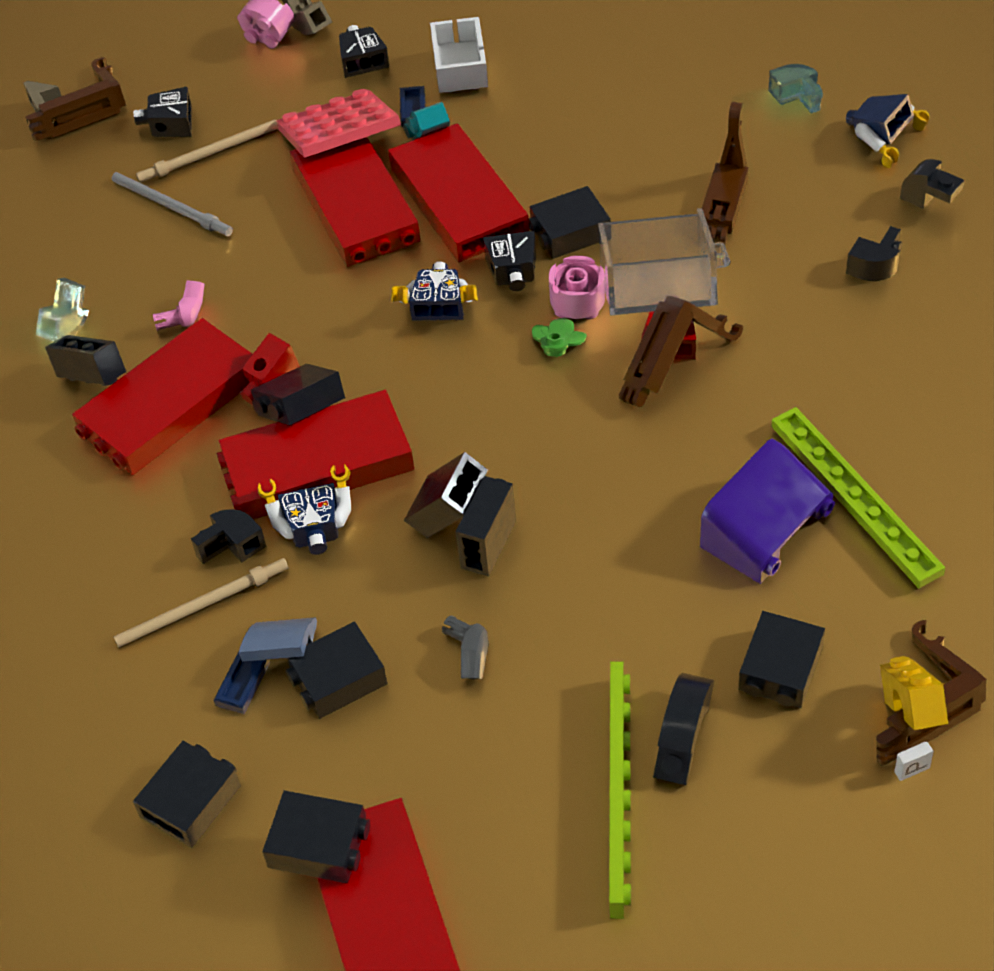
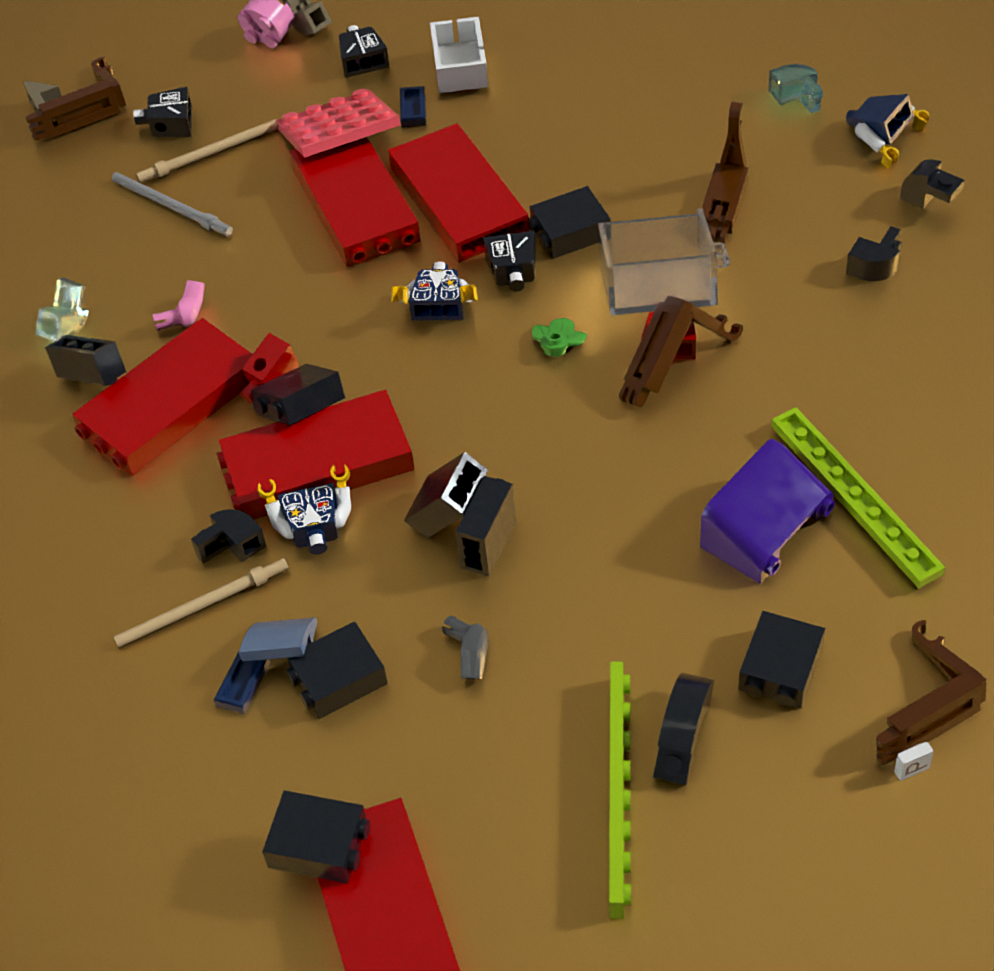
black brick [133,741,241,848] -> none
teal brick [403,102,450,140] -> none
bright pink brick [549,256,605,319] -> none
yellow arch [880,656,948,730] -> none

